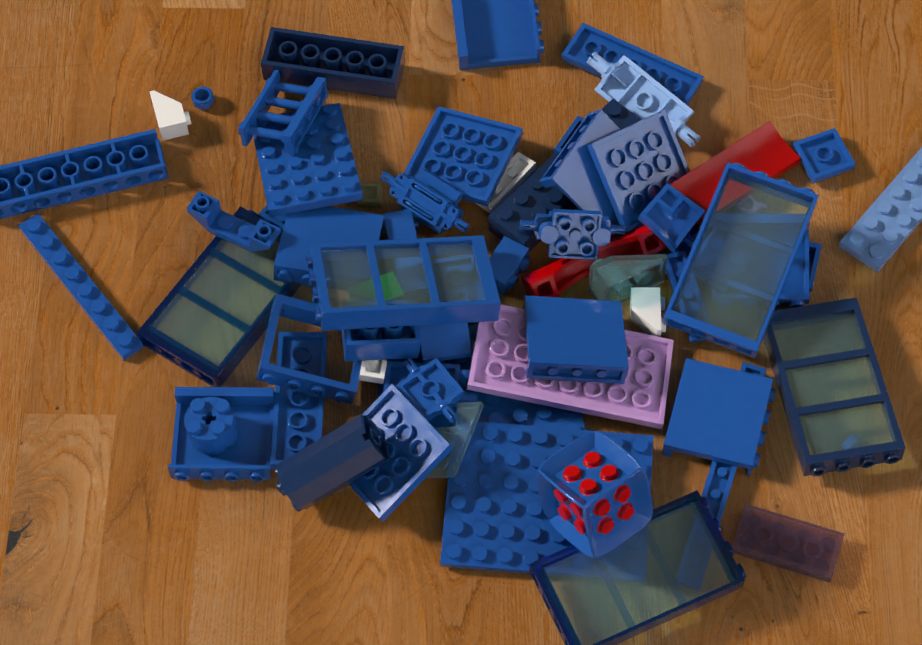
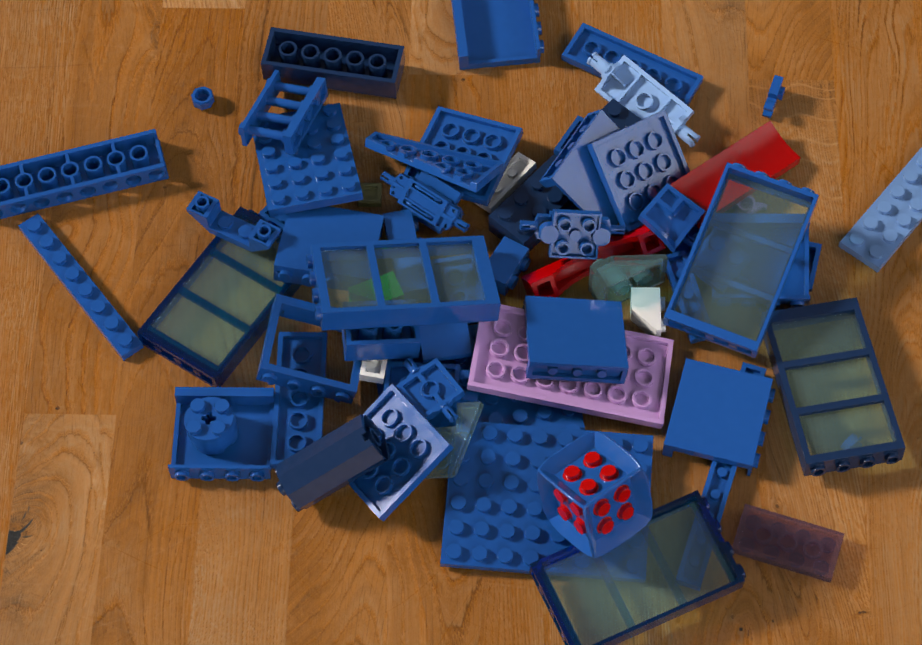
white slope [150,91,191,141] -> none
blue plate [792,128,856,184] -> none
none -> blue wing [365,131,504,193]
none -> blue plate [762,75,786,118]

